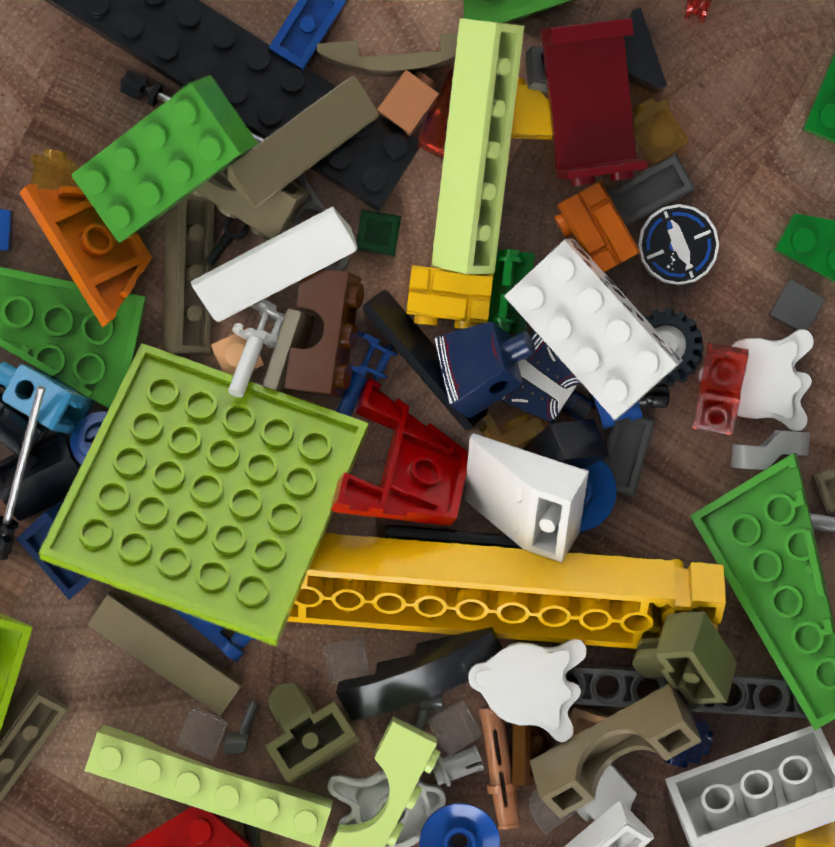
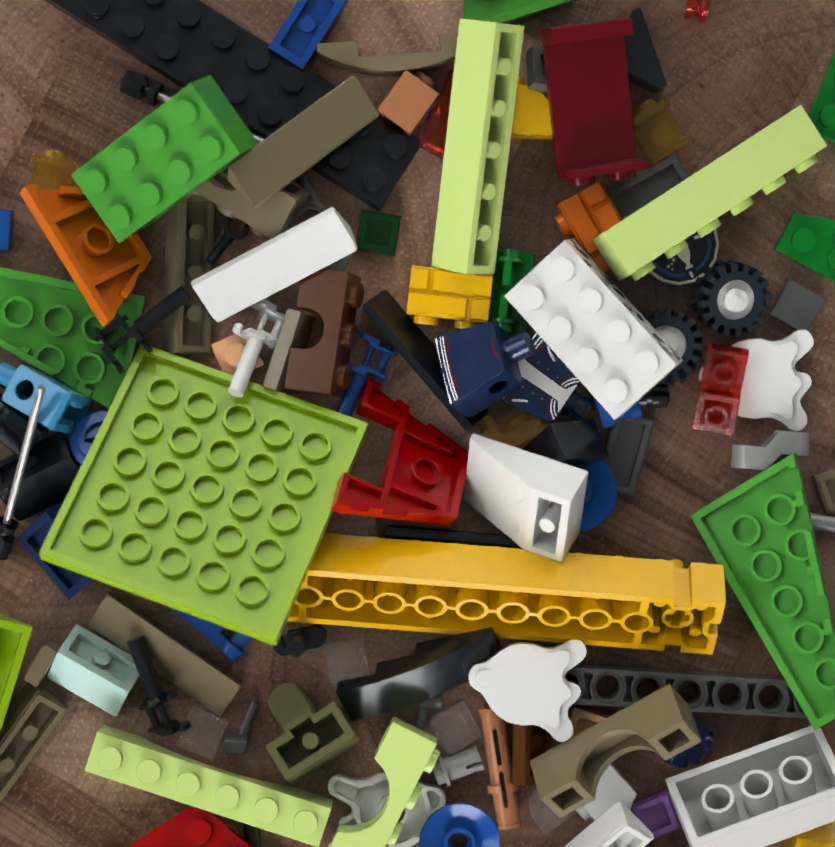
olive brick [632,611,738,704] -> none
none -> dark tan tile [24,640,61,687]
none -> light aqua panel [47,624,140,716]
none -> black piece [94,286,192,374]
none -> black piece [126,636,192,737]
none -> black piece [273,625,327,657]
none -> yellowish green brick [592,105,827,281]
none -> medium lavender tile [631,789,682,839]
none -> black wheel [691,260,772,337]

